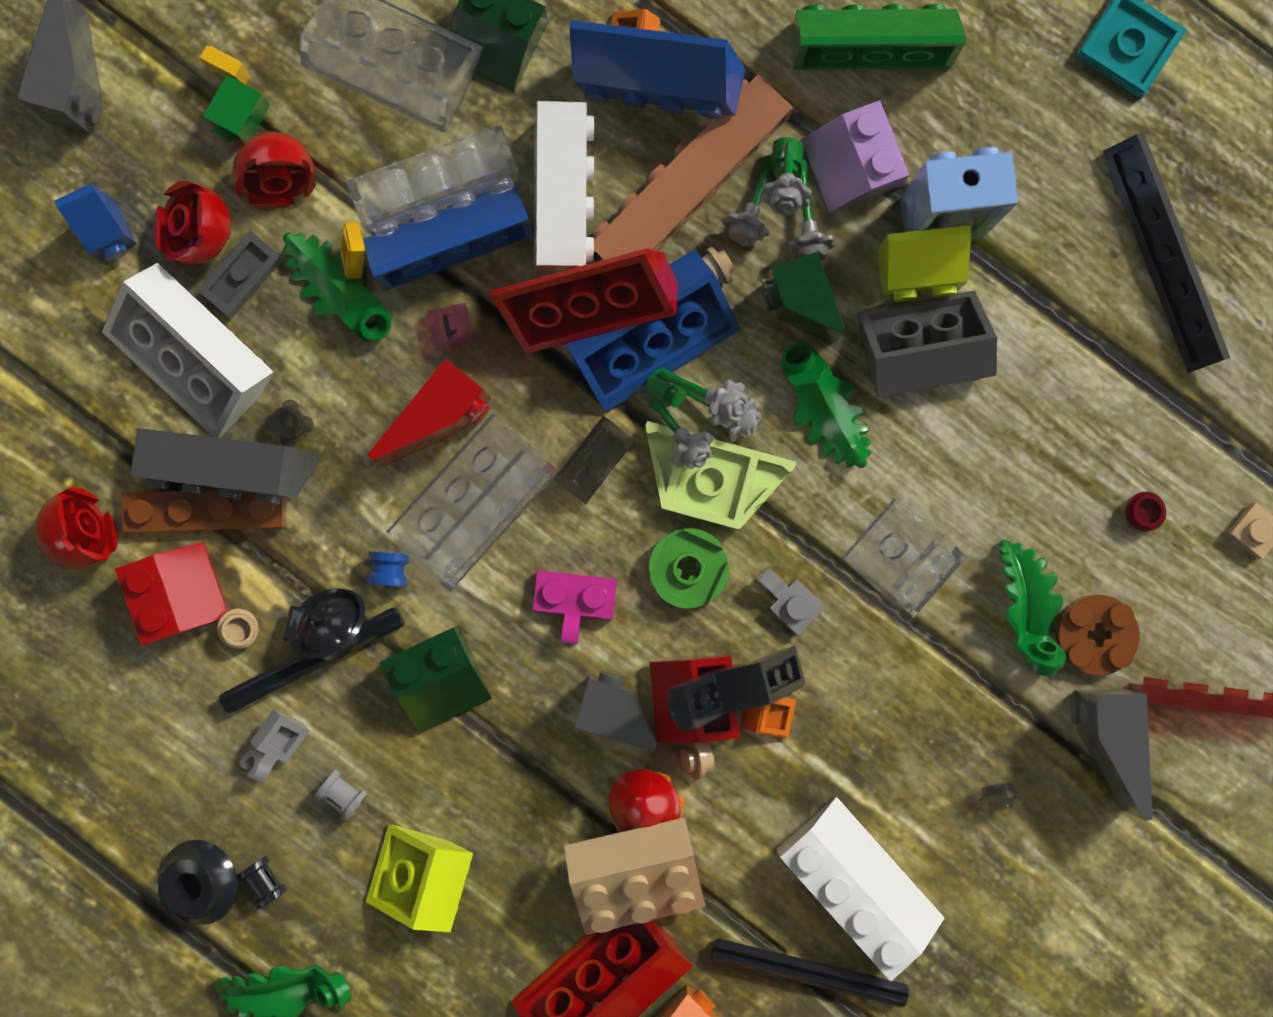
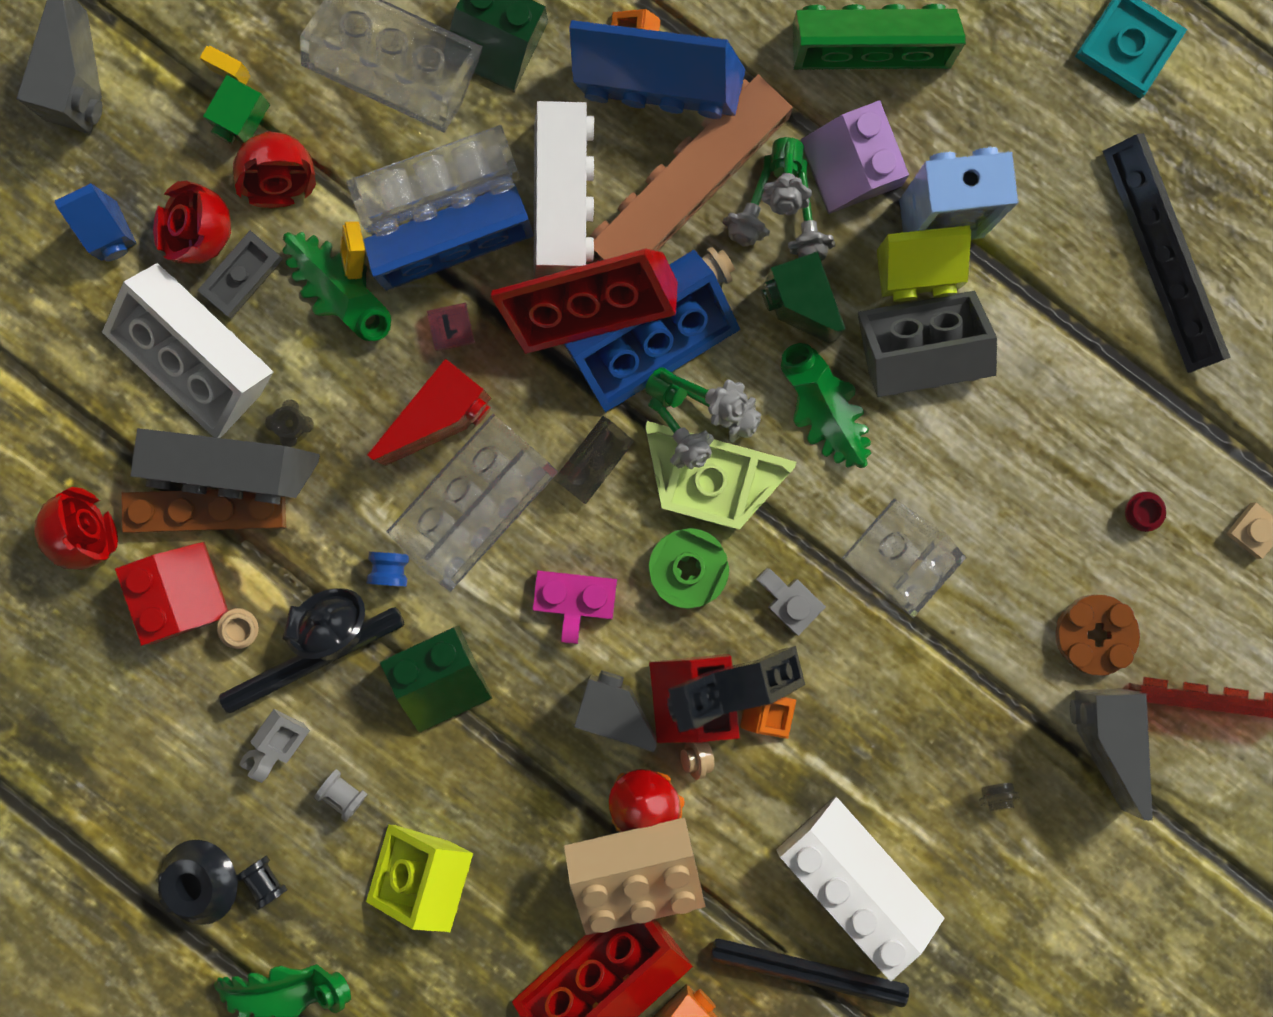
green plant [998,540,1066,676] -> none

